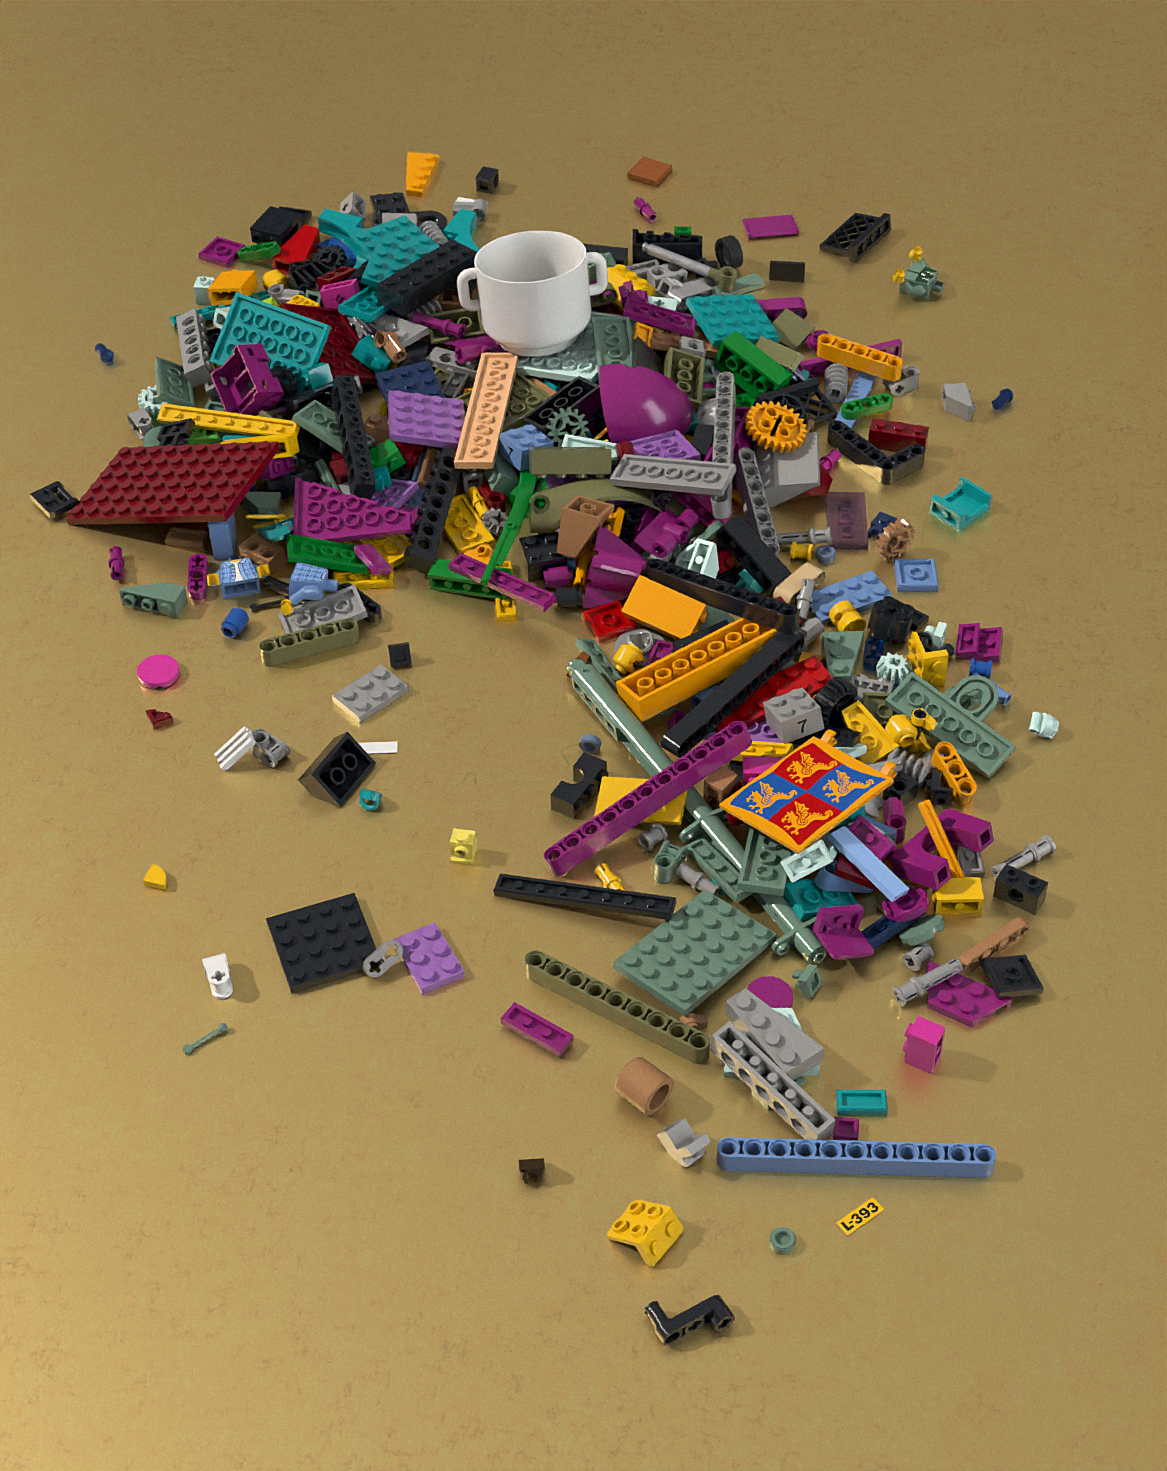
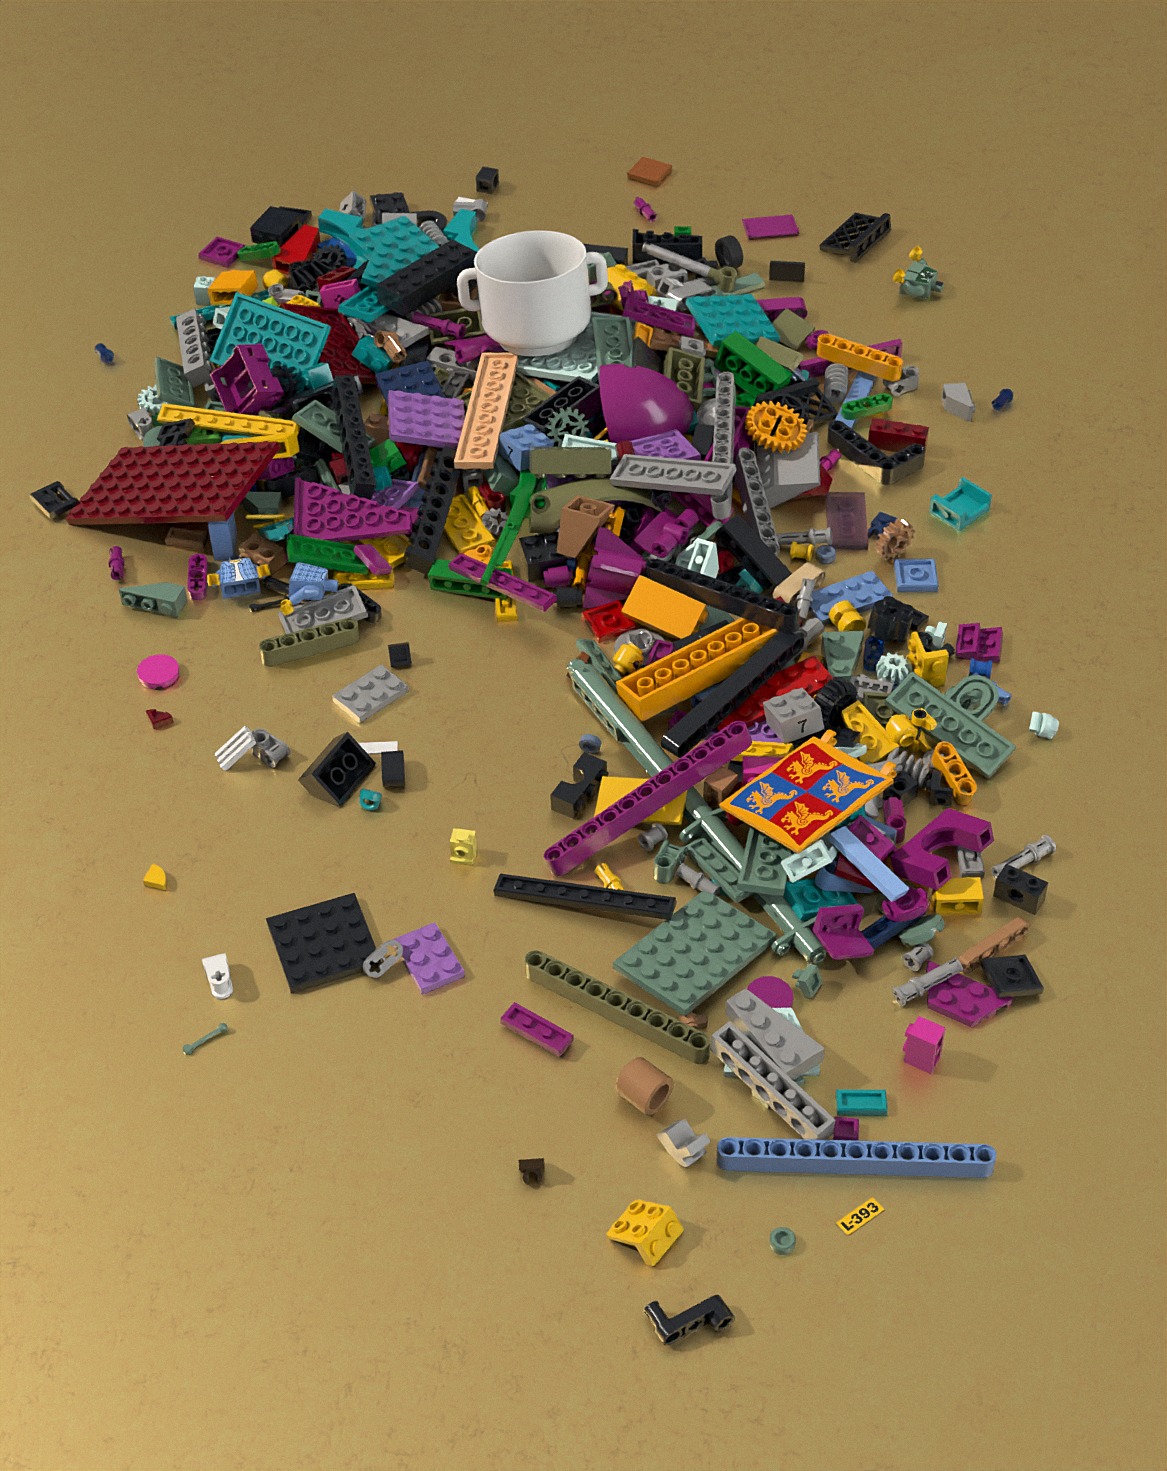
blue brick [221,608,249,638] -> none
light orange wing [406,152,440,197] -> none
light orange axle [918,800,965,878] -> none
none -> black beam [381,750,405,787]

